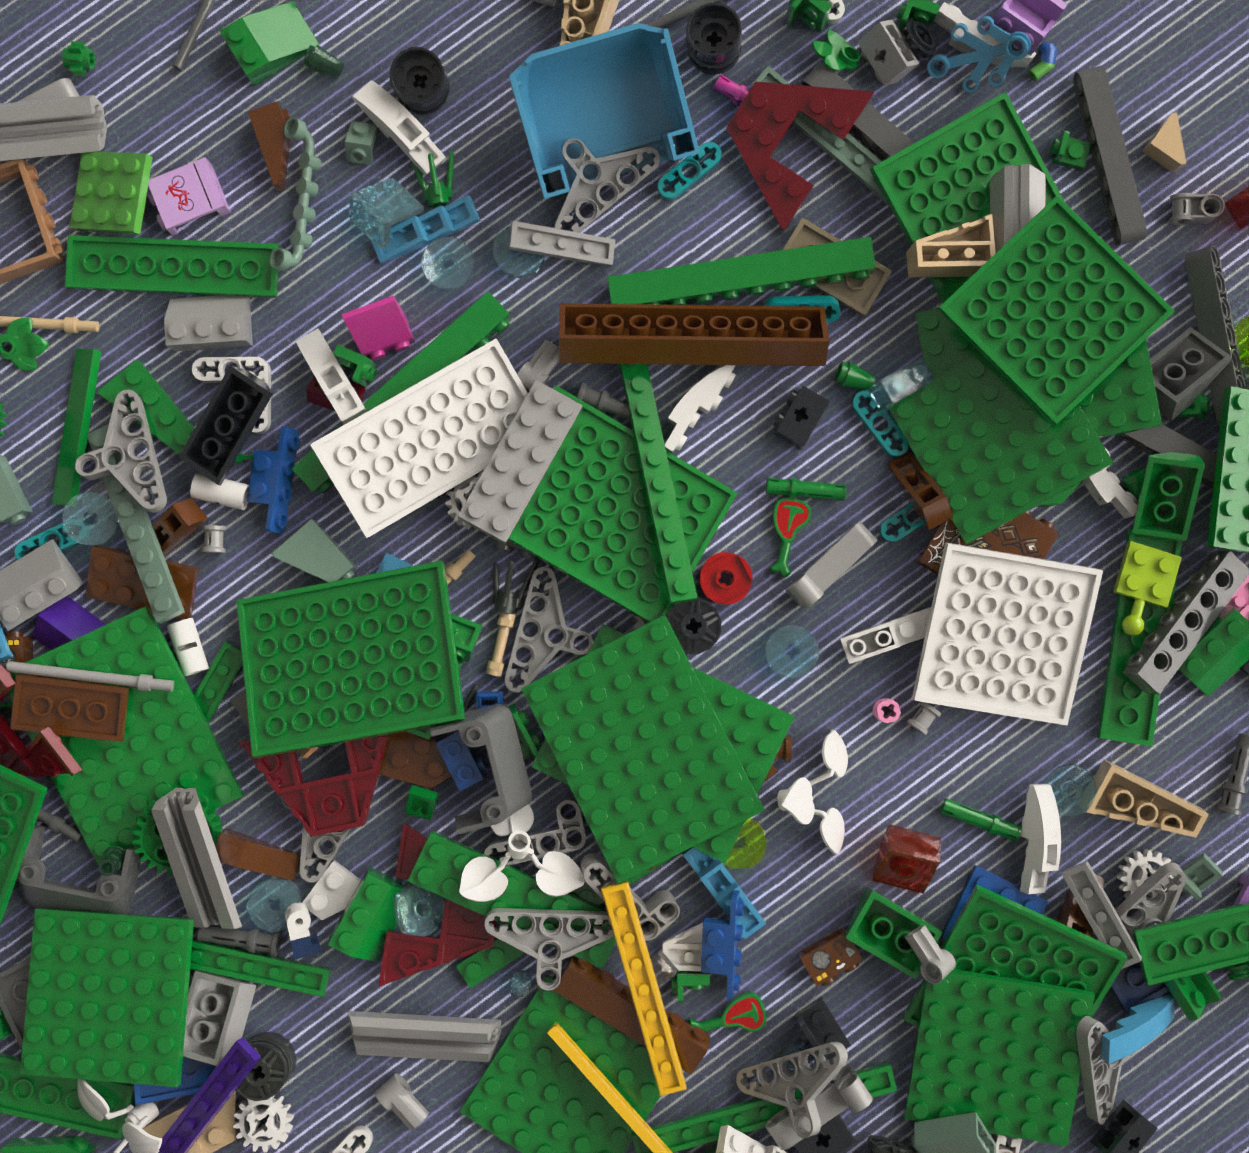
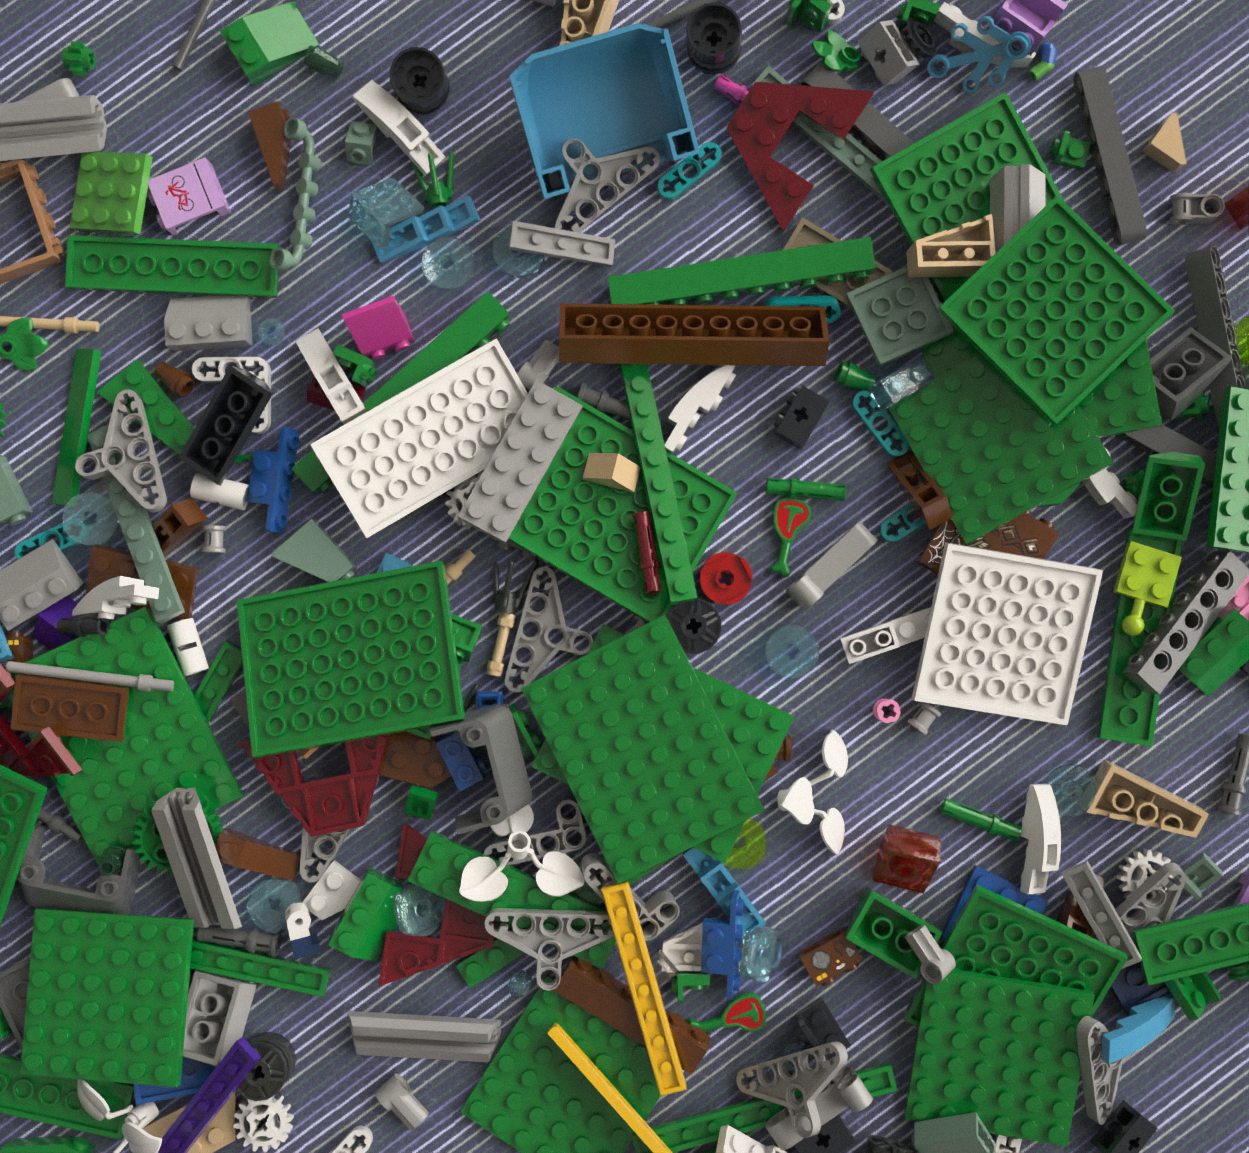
none -> black pin [57,616,110,637]
none -> white slope [72,576,159,621]
none -> reddish brown cone [154,362,195,397]
none -> clear light blue plate [258,319,285,345]
none -> tan slope [582,453,641,493]
none -> dark red pin [633,512,662,594]
none -> clear light blue plate [738,926,782,982]
none -> sand green plate [846,266,954,367]

